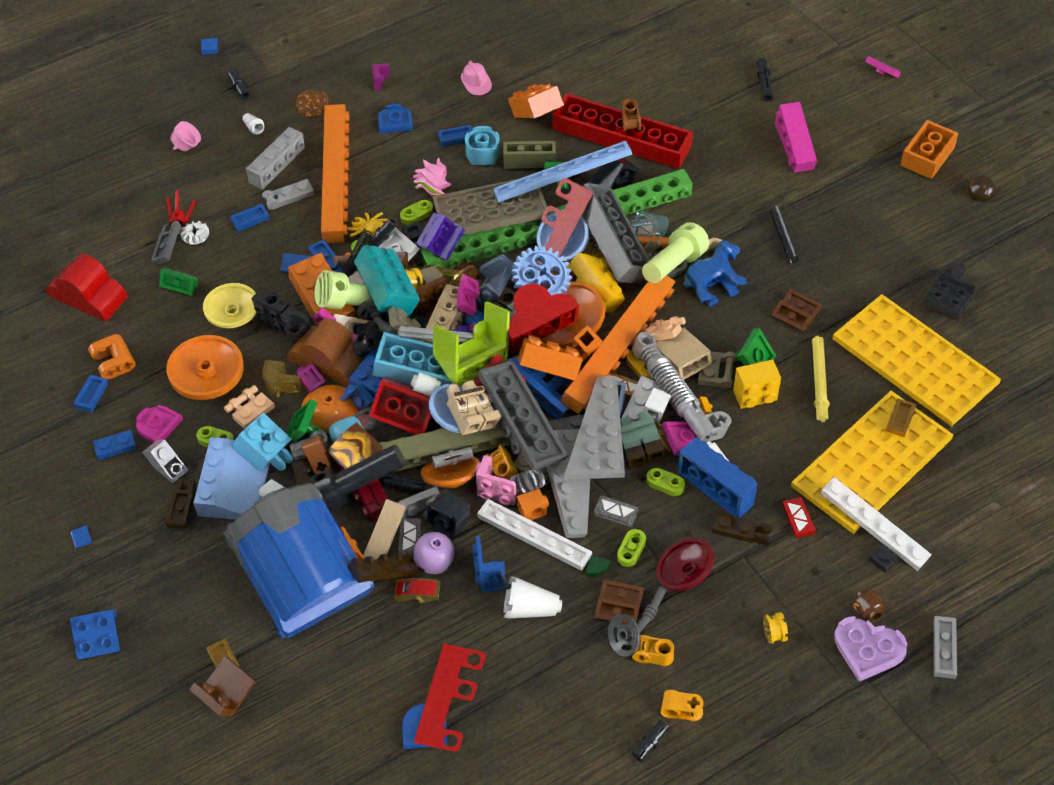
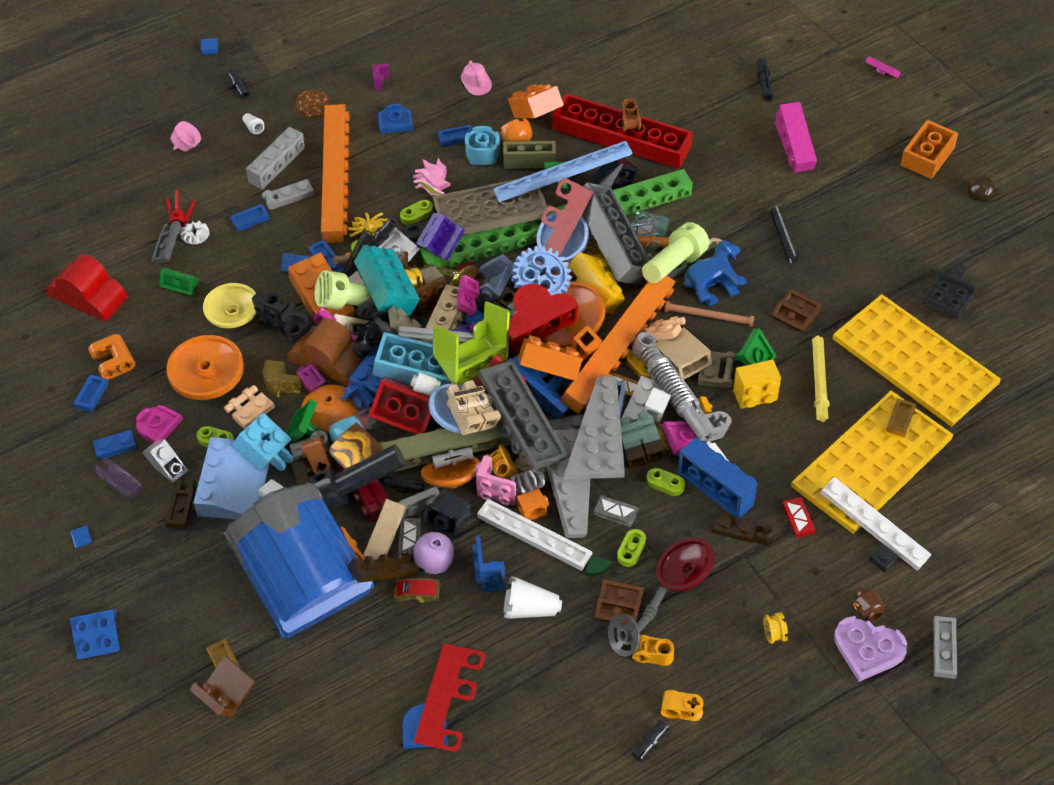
none -> clear purple hinge [93,457,144,501]
none -> orange cylinder [498,118,532,145]
none -> nougat bar [665,301,754,327]

